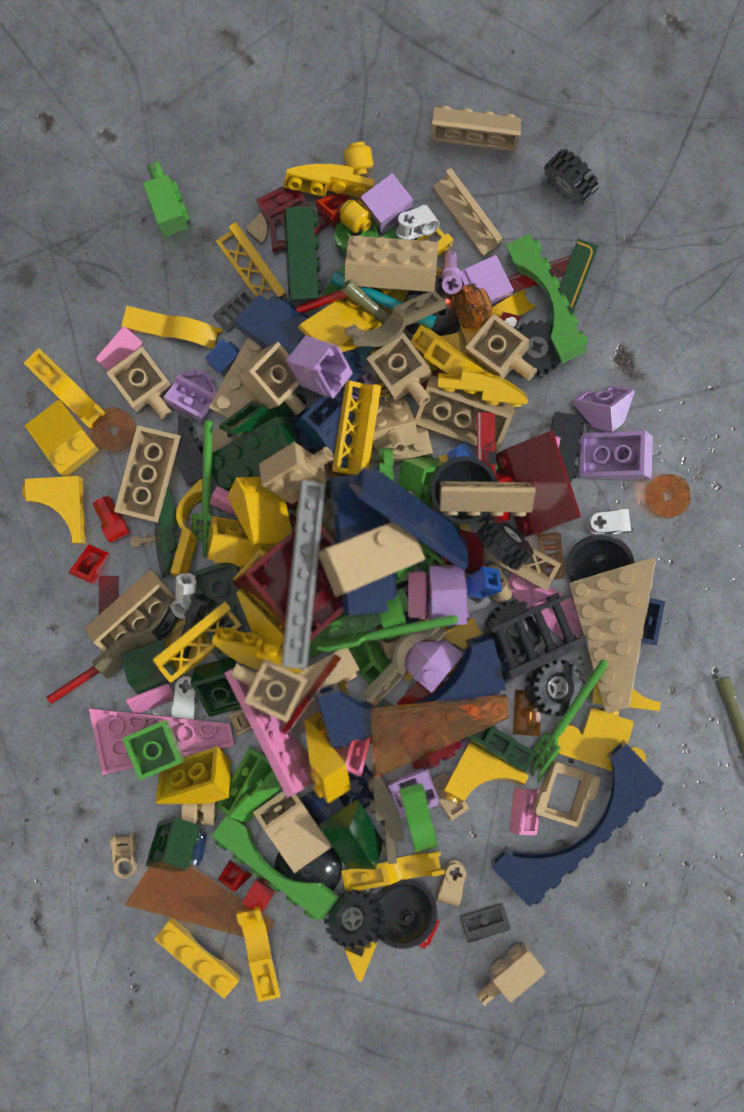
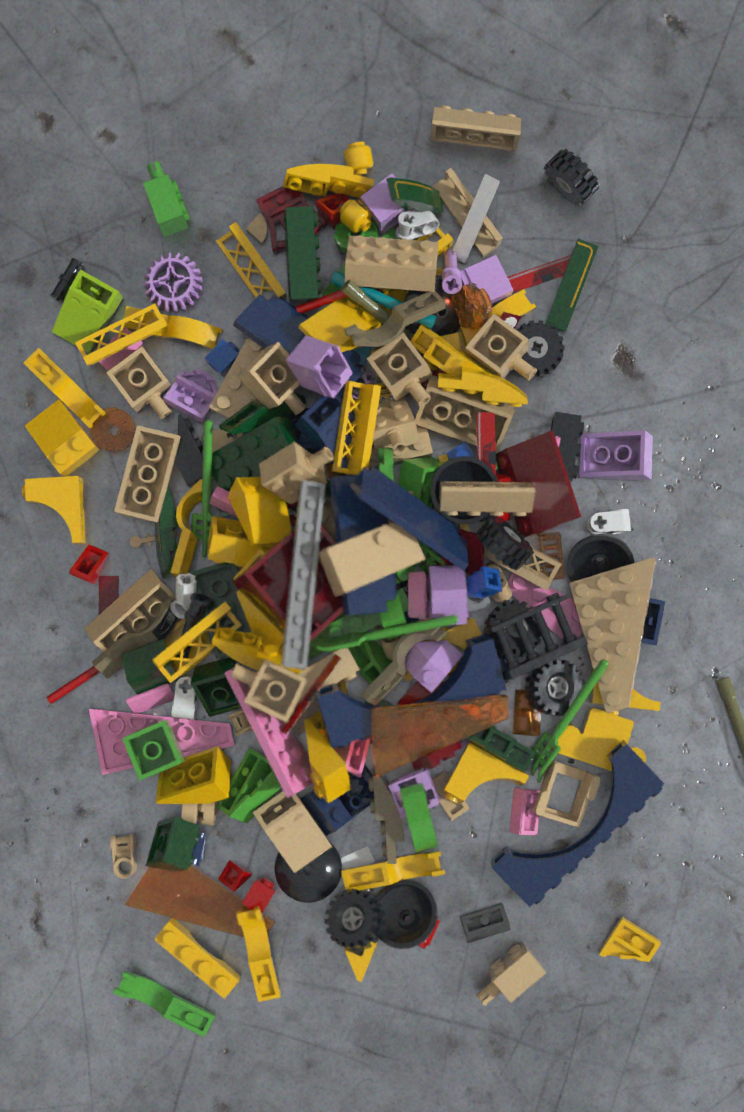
red piece [92,495,130,543] -> none
bright green arch [212,815,339,921] -> none
dark grey slope [213,285,256,332] -> none
dark green slope [319,799,384,870] -> none
tan piece [436,860,466,907] -> none
bright green arch [506,233,588,364] -> none
lavender slope [573,386,634,432] -> none
clear orange plate [645,474,691,519] -> none
none -> black pin [50,258,84,303]
none -> lime slope [52,270,123,354]
none -> yellow fence [75,303,167,367]
none -> bright green piece [113,971,215,1037]
none -> lavender gear [143,253,203,312]
none -> dark green slope [386,177,444,214]
none -> white sticker [452,174,500,264]
none -> yellow wing [599,916,662,962]

